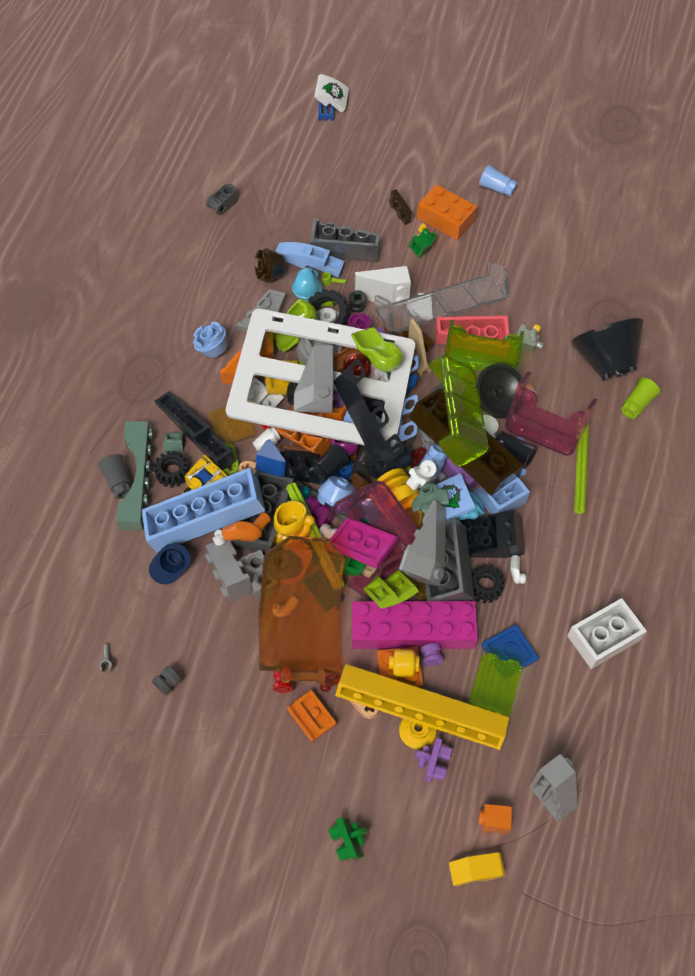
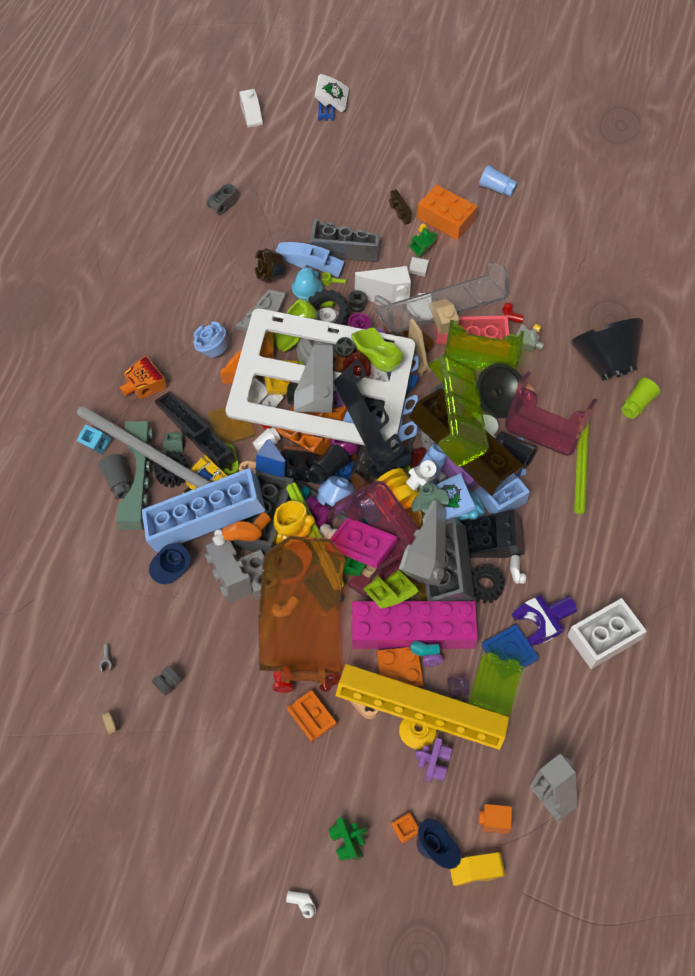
yellow head [389,649,419,677] -> none
none -> medium azure brick [76,424,112,455]
none -> light grey piece [77,406,211,488]
none -> tan tile [101,712,117,735]
none -> orange torso [119,356,167,399]
none -> white slope [239,89,263,128]
none -> white arm [286,890,316,918]
none -> pearl dark grey wheel [335,337,354,358]
none -> orange tile [391,812,418,844]
none -> white tile [409,257,429,277]
none -> teal arm [410,641,440,656]
none -> dark blue piece [416,819,461,869]
none -> tan slope [429,299,459,335]
none -> clear purple wheel [447,675,469,699]
none -> red arm [502,302,524,324]
none -> dark purple connector [512,595,577,646]

